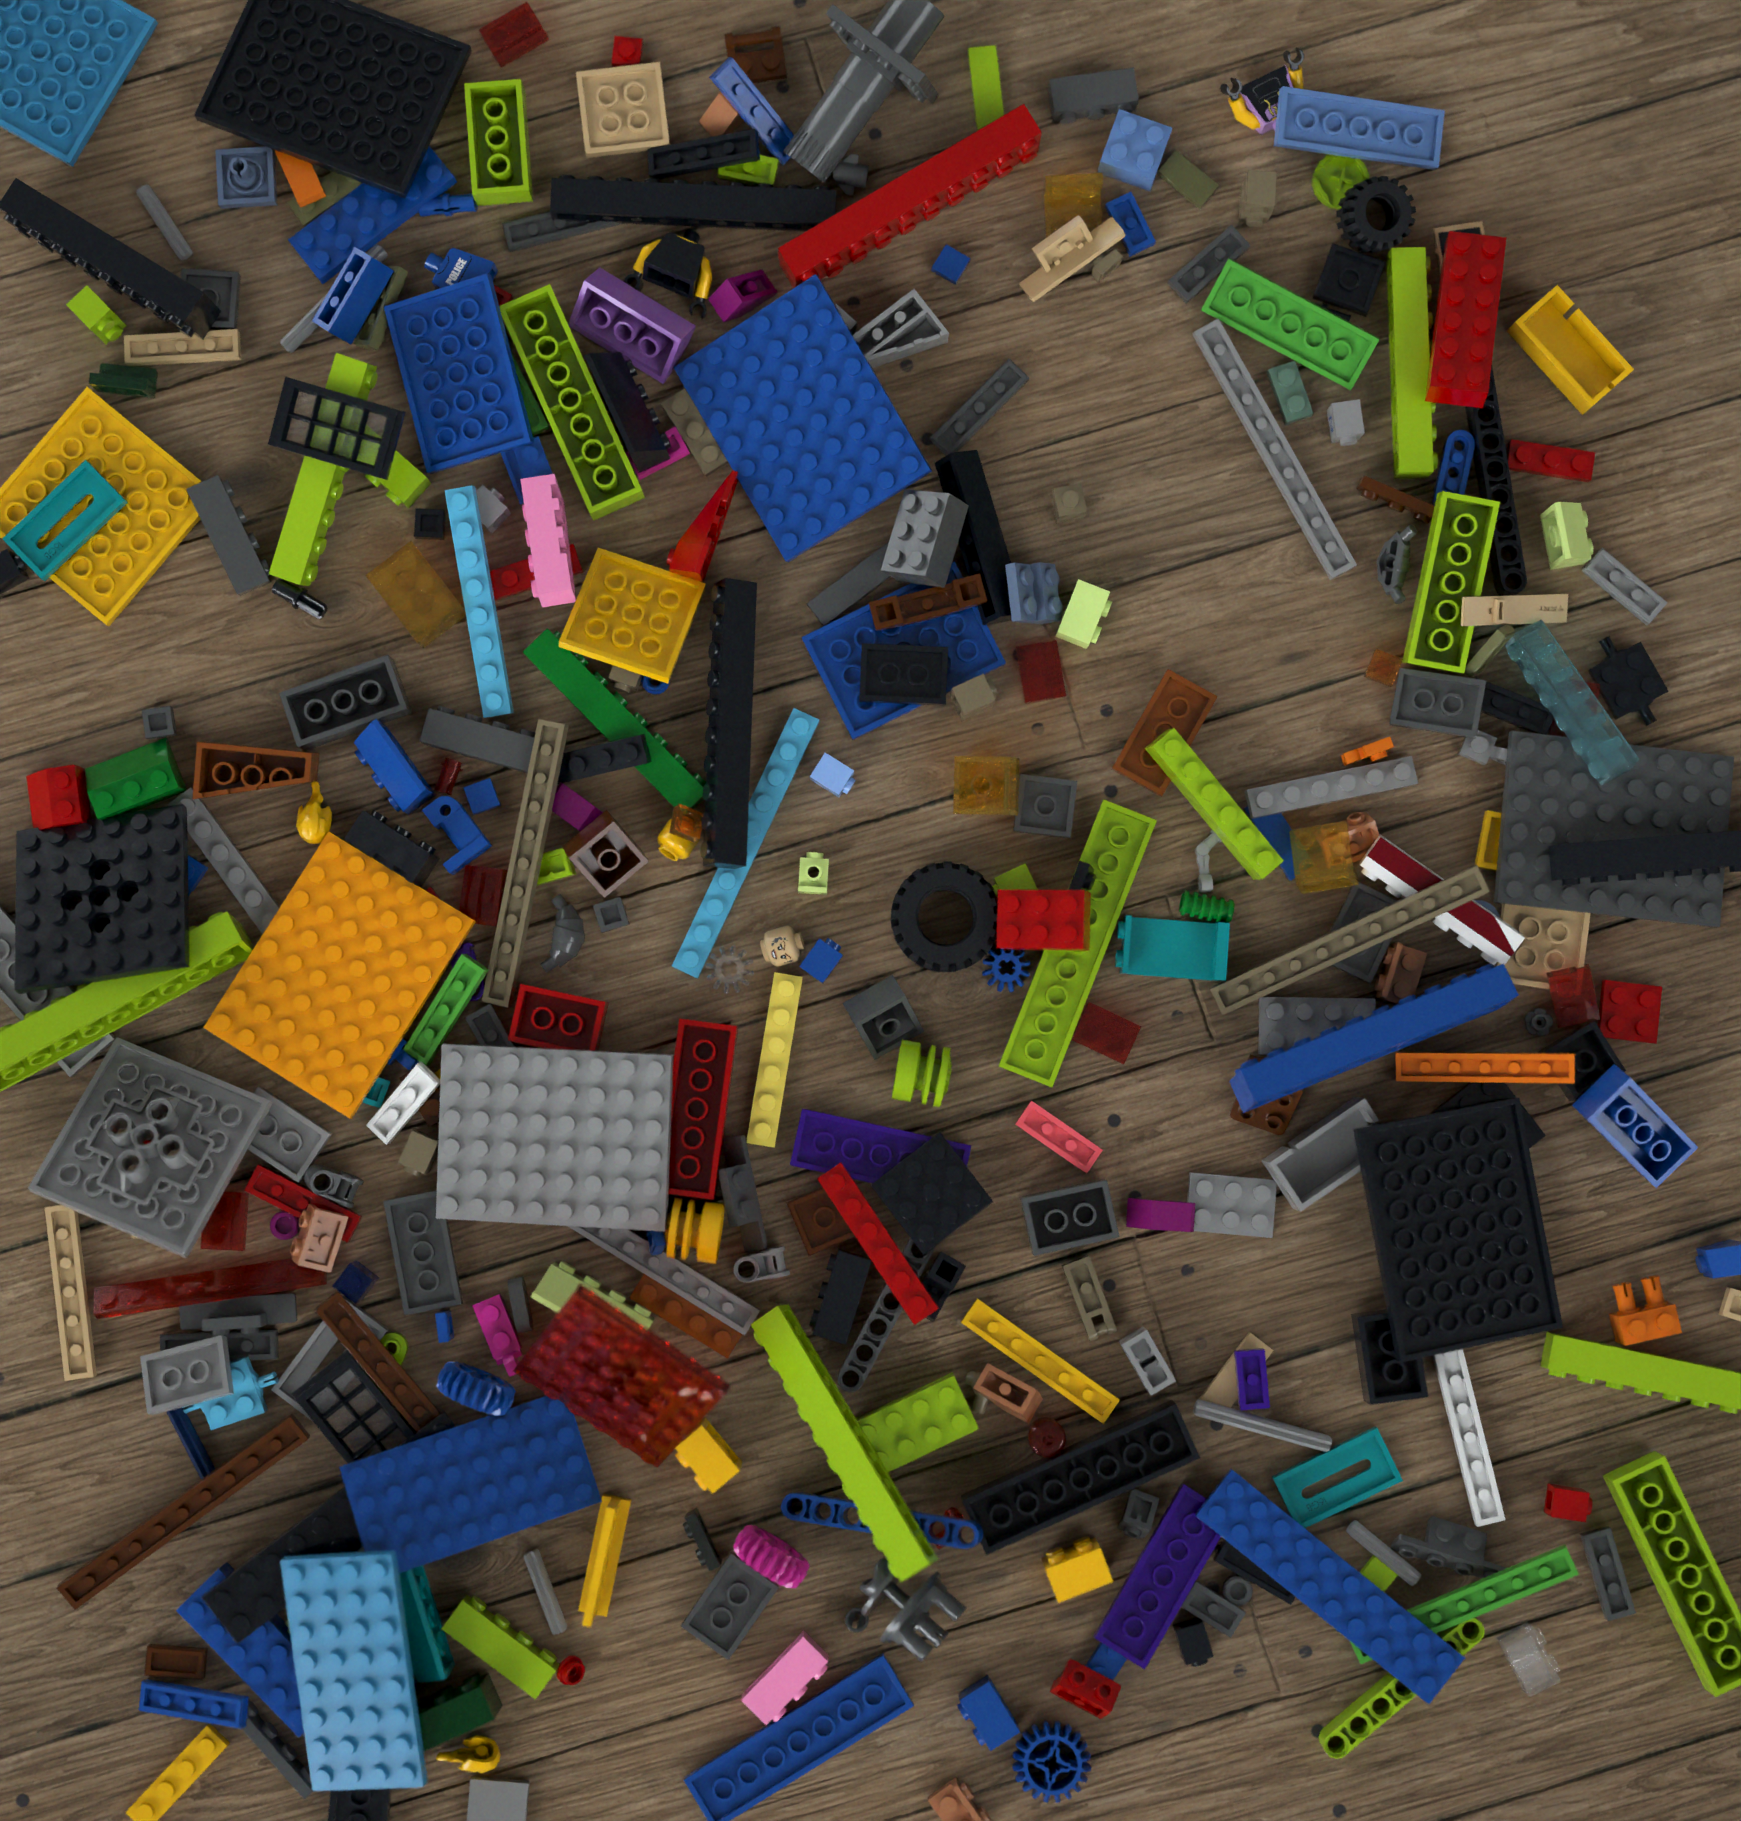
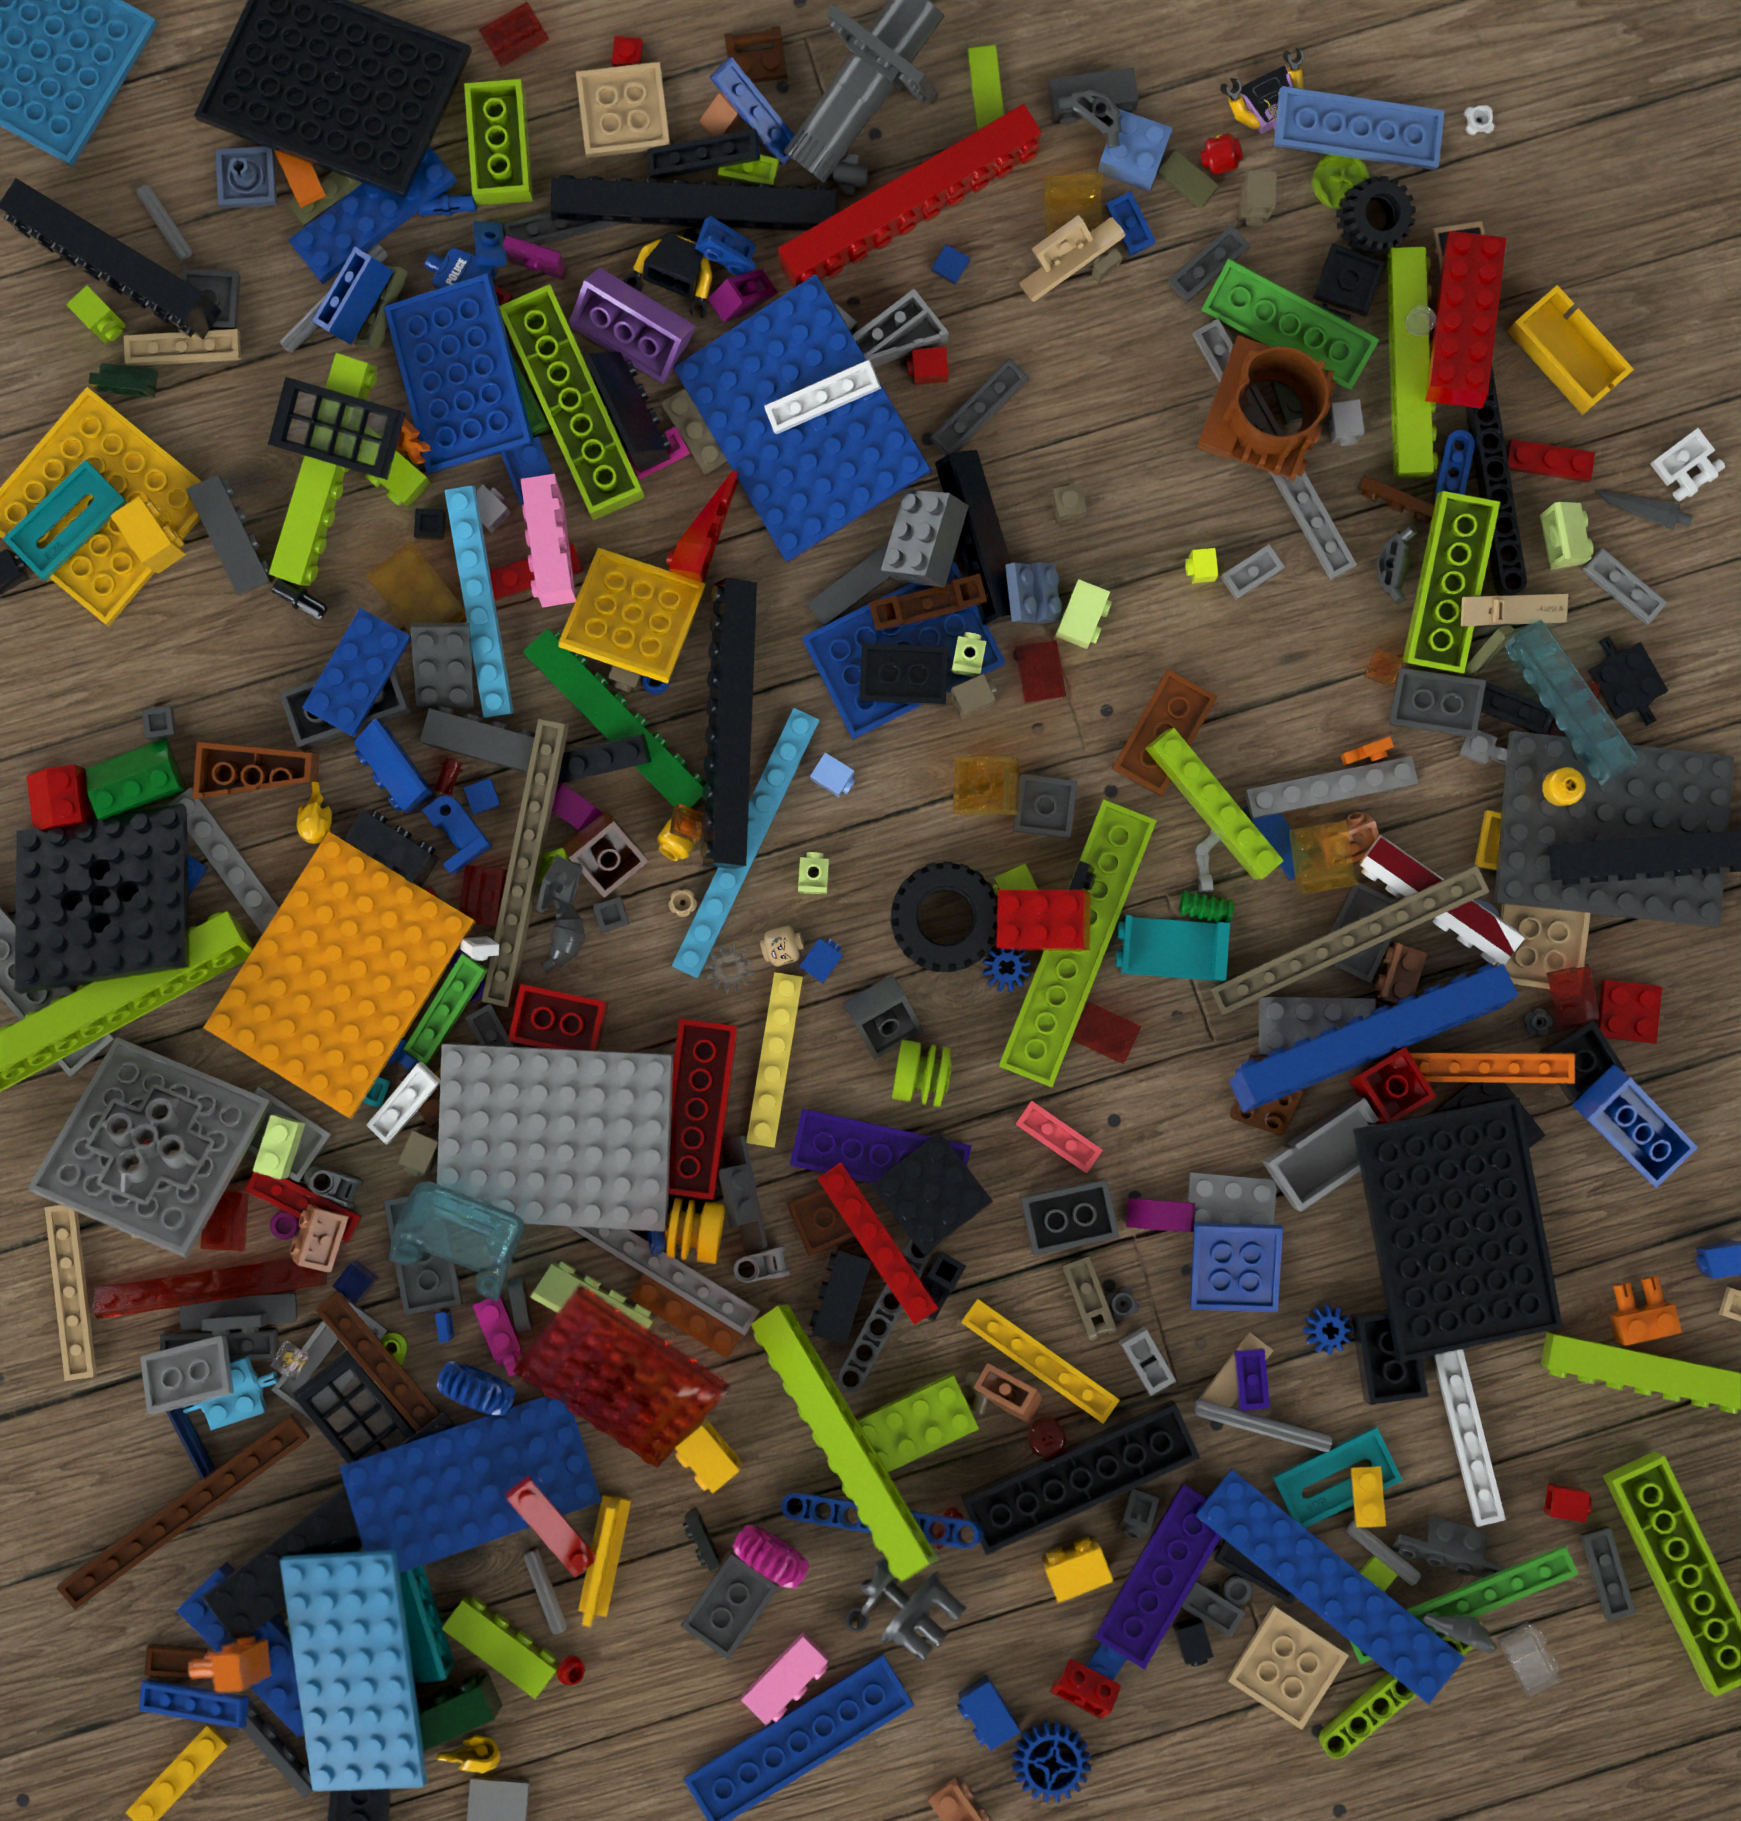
none -> yellow brick [110,496,186,574]
none -> orange brick [189,1636,271,1692]
none -> yellowish green brick [253,1114,306,1180]
none -> clear tile [270,1340,309,1381]
none -> blue plate [302,608,411,737]
none -> clear light blue windscreen [388,1181,524,1301]
none -> orange plate [396,417,431,464]
none -> dark grey plate [410,623,475,707]
none -> white plate [460,936,499,960]
none -> blue plate [473,221,506,267]
none -> magenta plate [503,235,567,280]
none -> plate [505,1475,596,1578]
none -> dark grey hinge [536,856,583,917]
none -> tan plate [668,889,697,917]
none -> blue bracket [695,216,756,275]
none -> white plate [764,360,881,434]
none -> red brick [906,347,949,385]
none -> yellowish green brick [951,632,986,678]
none -> dark grey piece [1059,89,1121,148]
none -> dark grey plate [1106,1287,1140,1320]
none -> neon yellow plate [1185,548,1218,584]
none -> blue plate [1190,1223,1283,1312]
none -> dark orange hose [1196,335,1337,482]
none -> red head [1200,133,1243,175]
none -> light grey plate [1221,544,1285,600]
none -> tan plate [1226,1604,1349,1730]
none -> blue gear [1303,1304,1354,1355]
none -> red slope [1348,1047,1437,1124]
none -> yellow plate [1350,1466,1386,1528]
none -> clear tile [1405,305,1436,336]
none -> dark grey piece [1424,1613,1496,1654]
none -> white plate [1464,105,1494,135]
none -> yellow head [1542,767,1586,806]
none -> dark grey bar [1595,490,1692,530]
none -> white plate [1650,428,1725,502]

